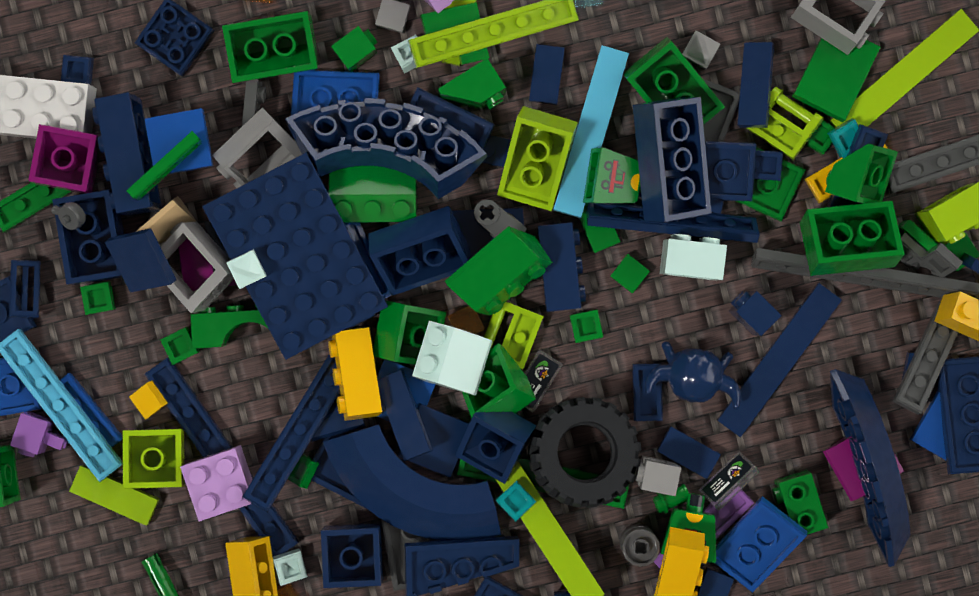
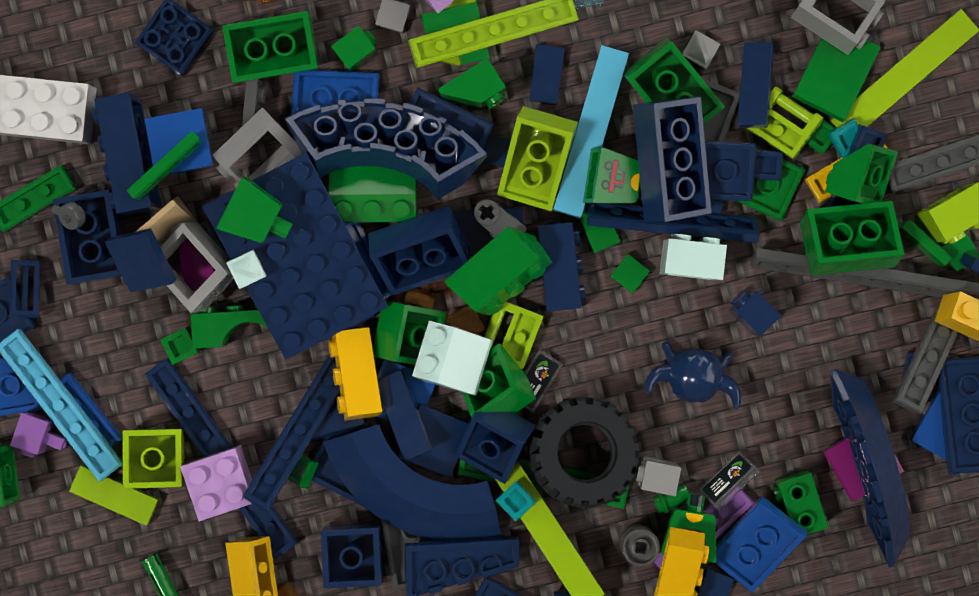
magenta slope [28,124,98,194] -> none
dark blue tile [61,55,94,85] -> none
green plate [80,282,116,315] -> none
yellow tile [129,380,168,420] -> none
light aqua tile [273,548,308,586] -> none
light aqua tile [391,35,417,74] -> none
green tile [569,309,603,343] -> none
dark blue tile [632,363,663,421] -> none
dark blue tile [656,426,721,479] -> none
dark blue tile [717,283,842,437] -> none
dark grey tile [900,232,963,277] -> none
none -> green torso [217,176,293,243]
none -> clear orange tile [405,288,437,309]

